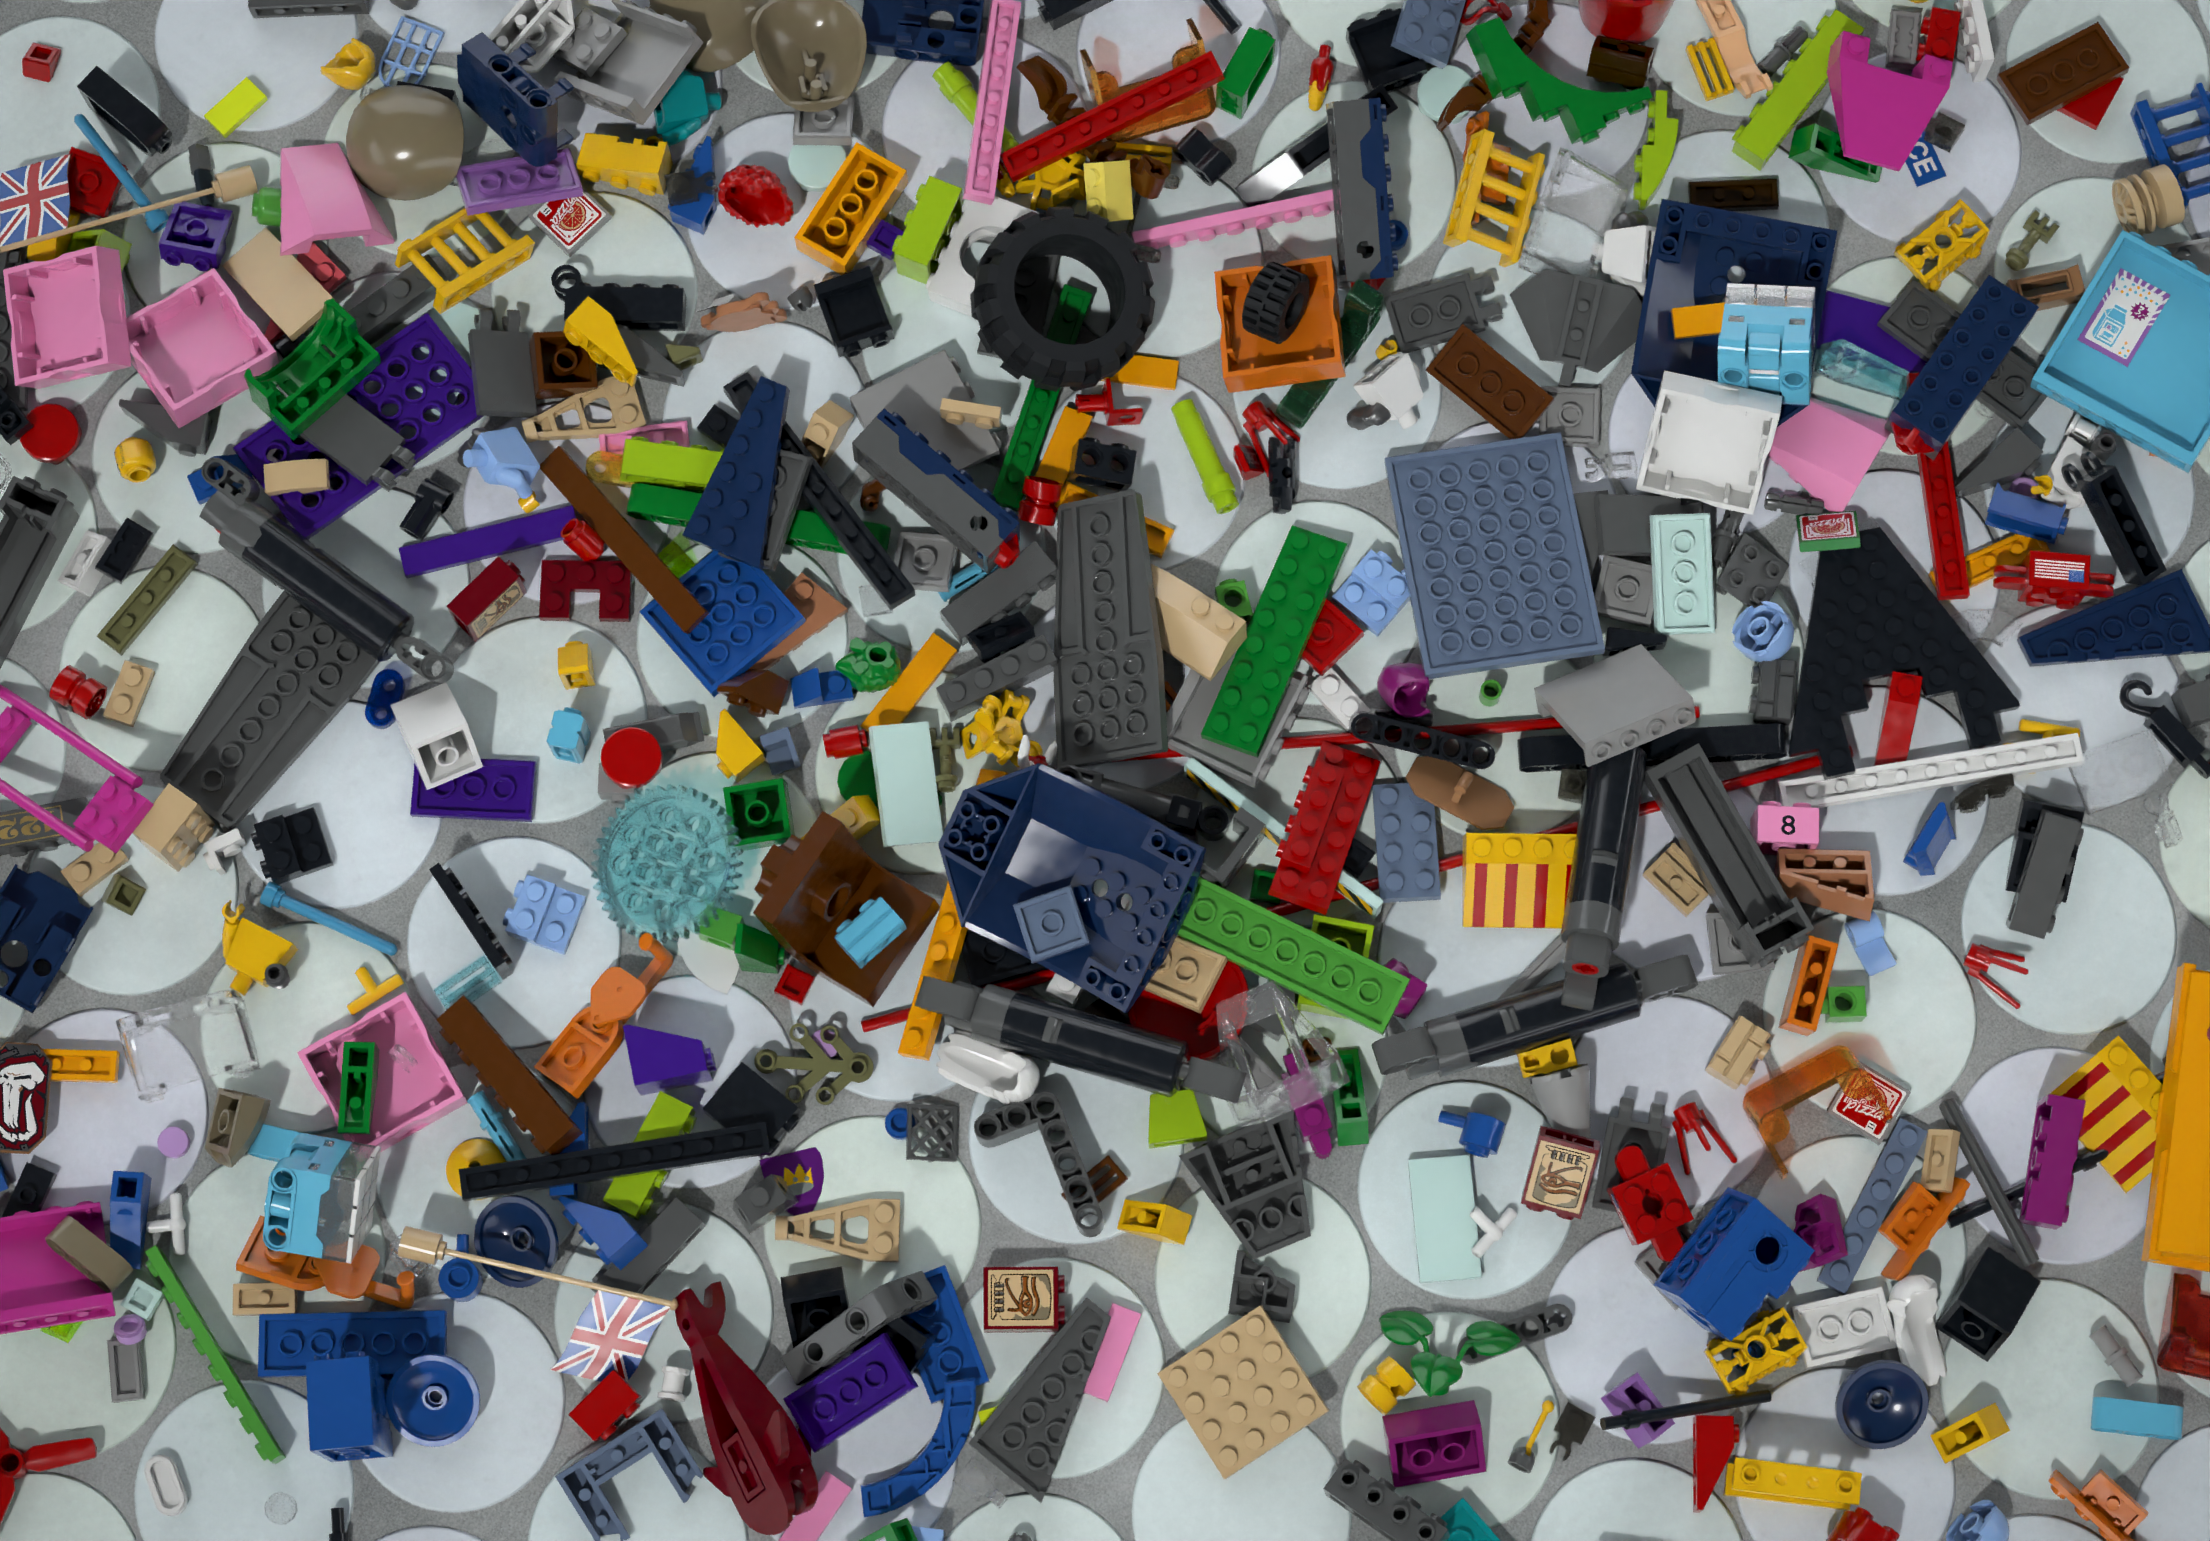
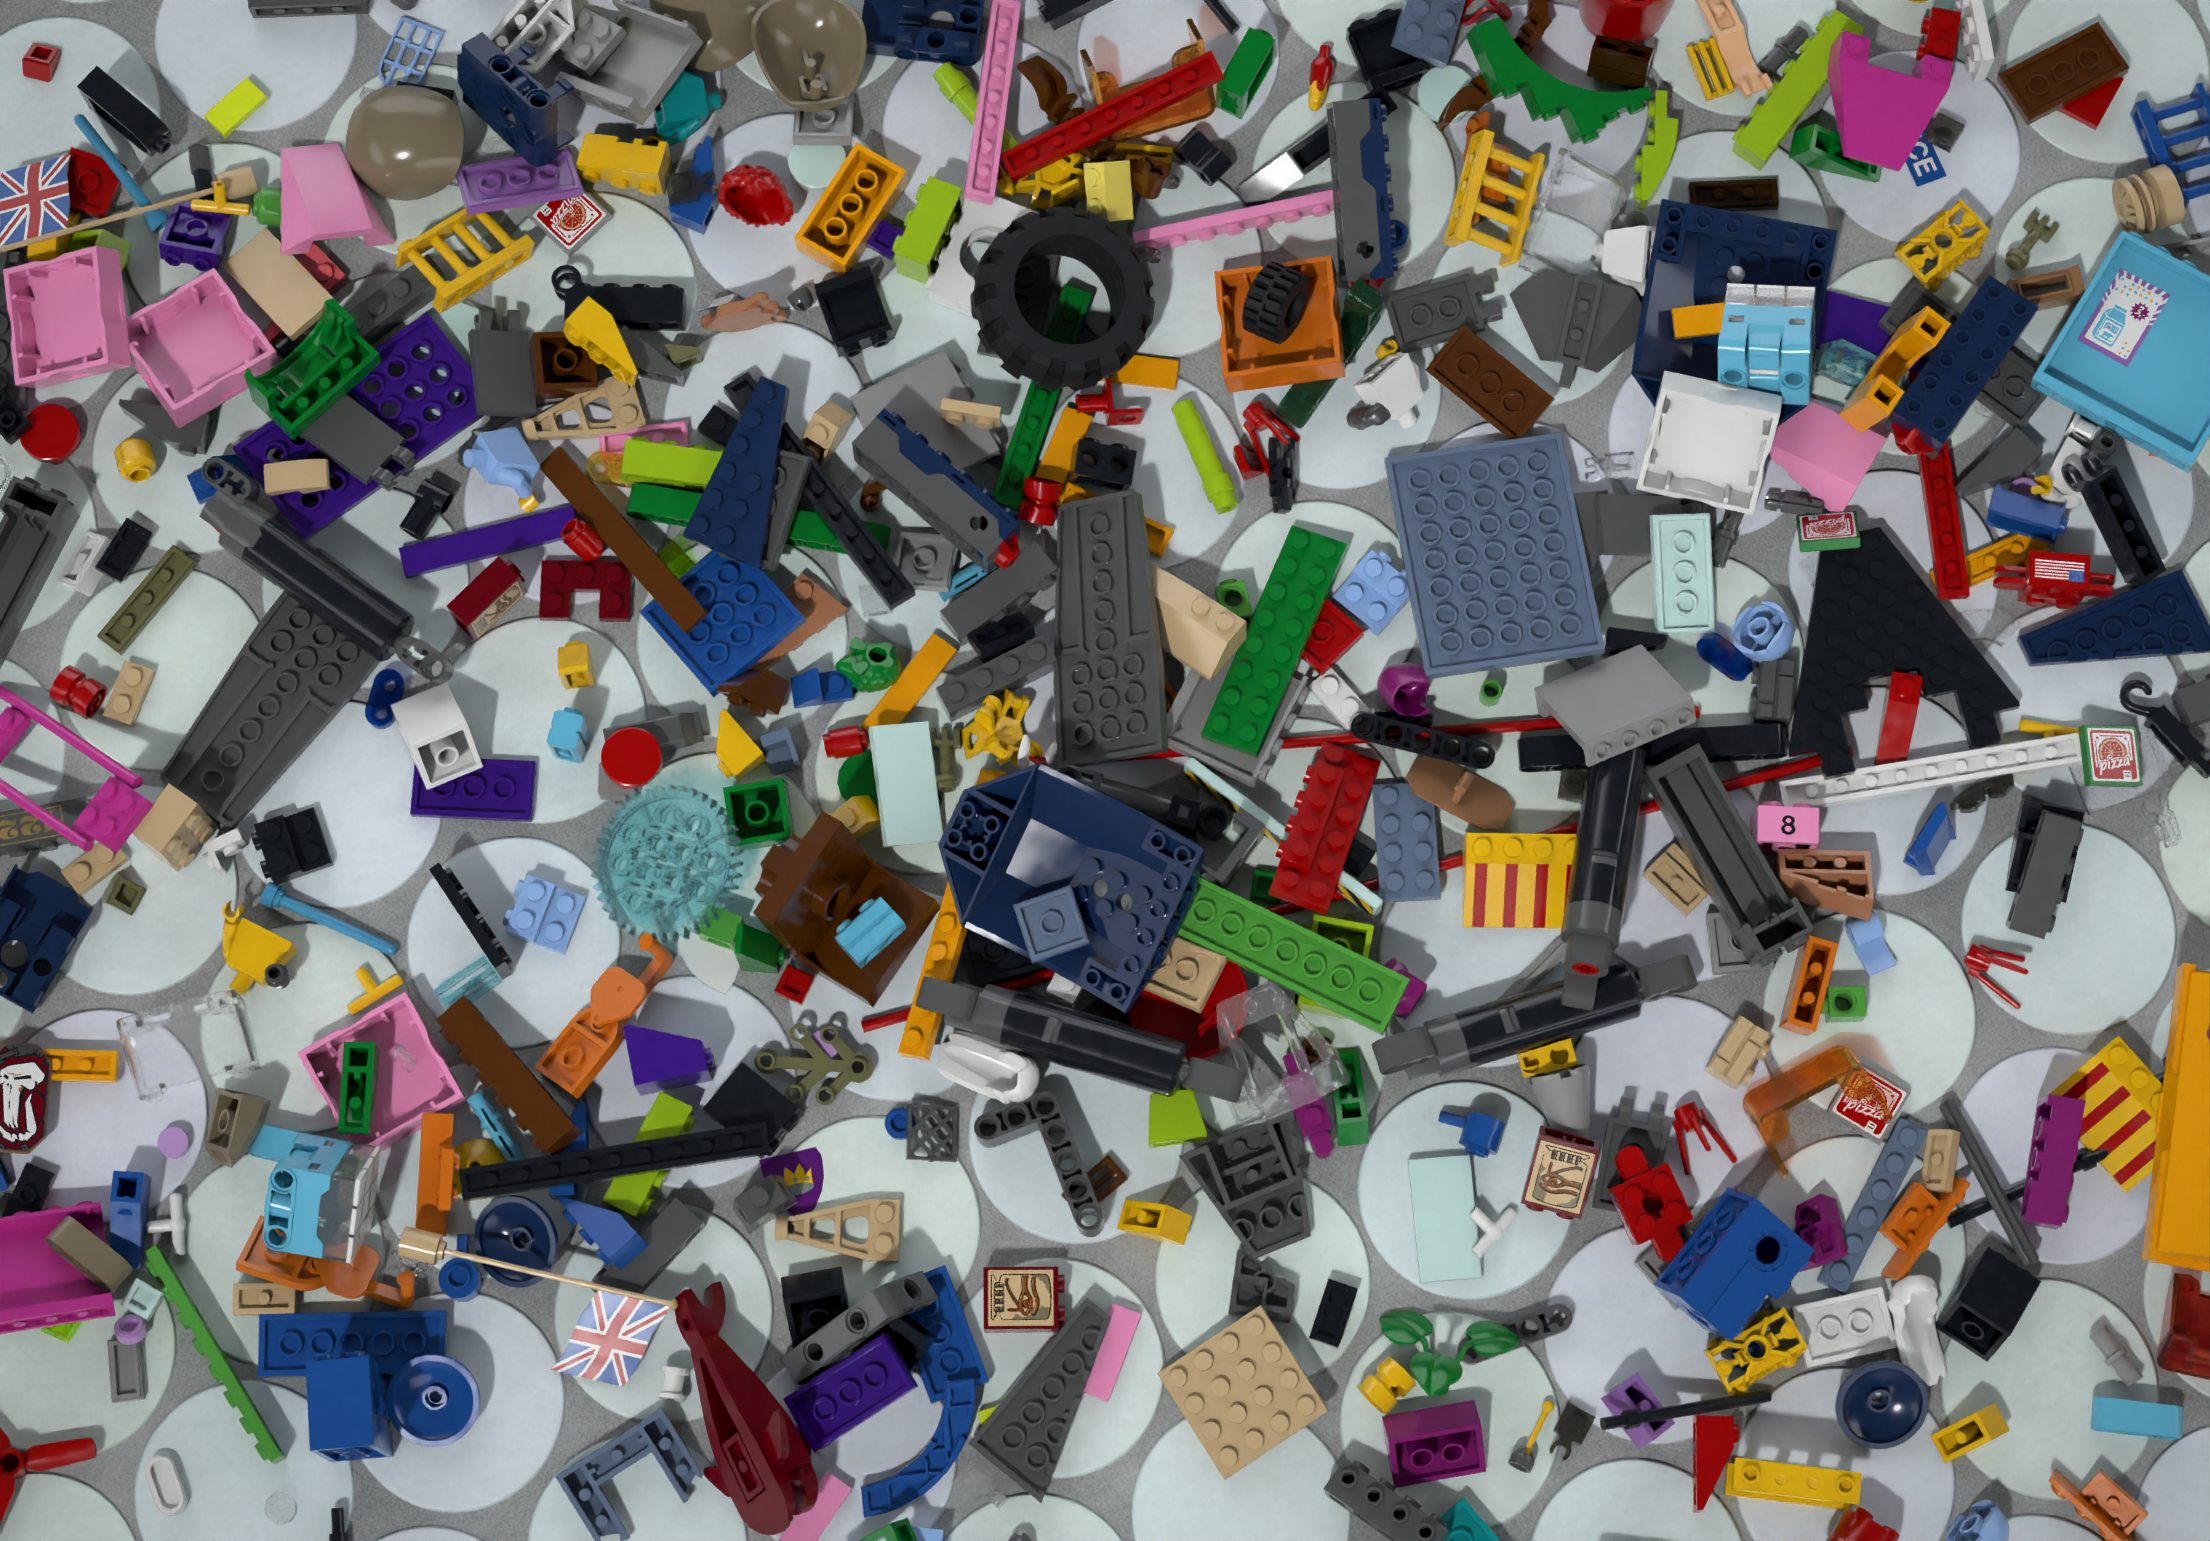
yellow hair [320,38,376,90] -> none
red brick [568,1370,642,1441] -> none
light grey tile [1539,386,1600,448] -> none
light grey plate [1594,555,1654,627] -> none
dark grey hinge [1715,533,1789,608] -> none
light grey plate [1885,9,1920,70] -> none
none -> yellow piece [191,181,251,216]
none -> orange bracket [415,1112,459,1237]
none -> black plate [1309,1279,1358,1348]
none -> clear blue plate [1696,632,1753,681]
none -> light orange arch [1839,306,1951,433]
none -> tile [2078,725,2143,787]

